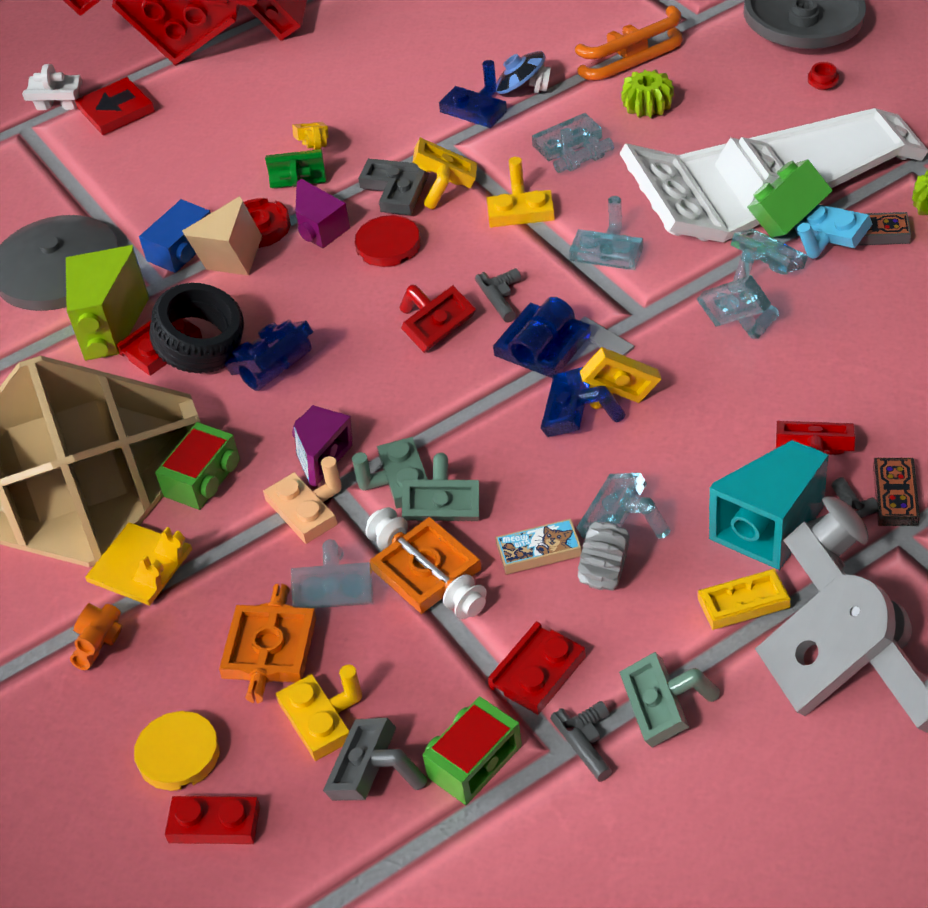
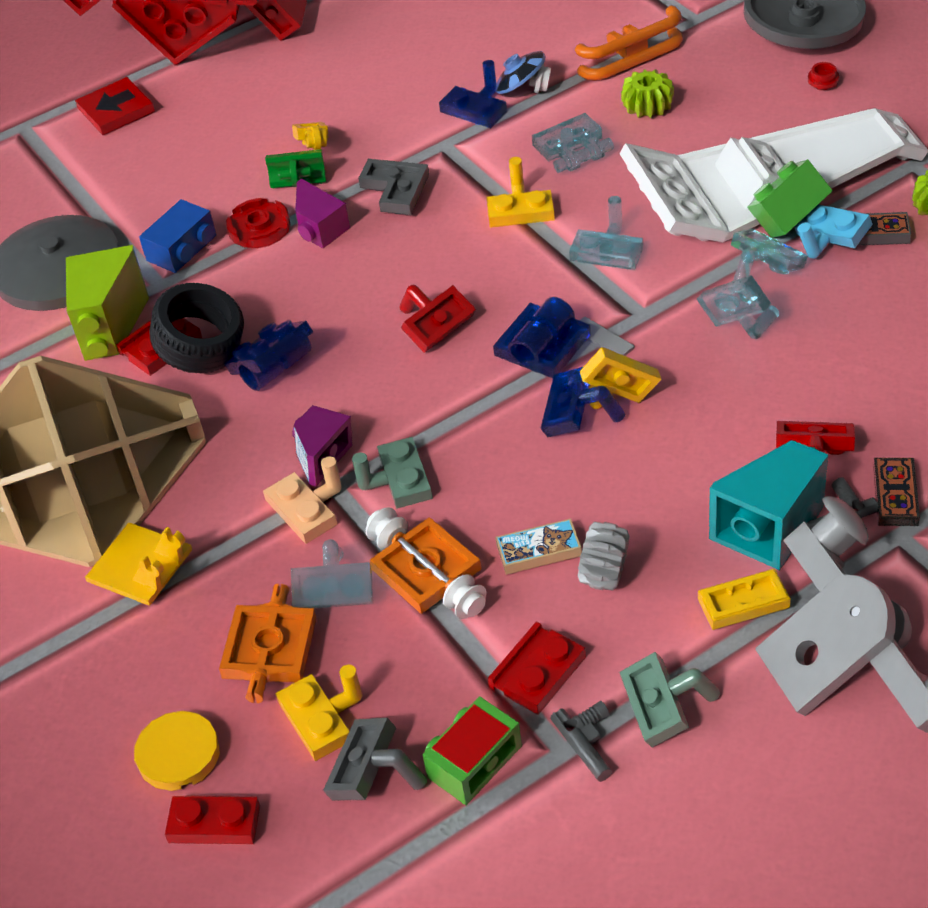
white hips [22,64,82,110] -> none
orange plate [70,603,123,671] -> none
bright green brick [155,422,240,510] -> none
tan slope [182,196,262,275] -> none
red tile [355,215,420,267] -> none
sand green plate [402,453,479,521] -> none
yellow plate [412,137,477,209] -> none
dark grey hose [475,268,521,323] -> none
clear light blue plate [576,473,671,539] -> none

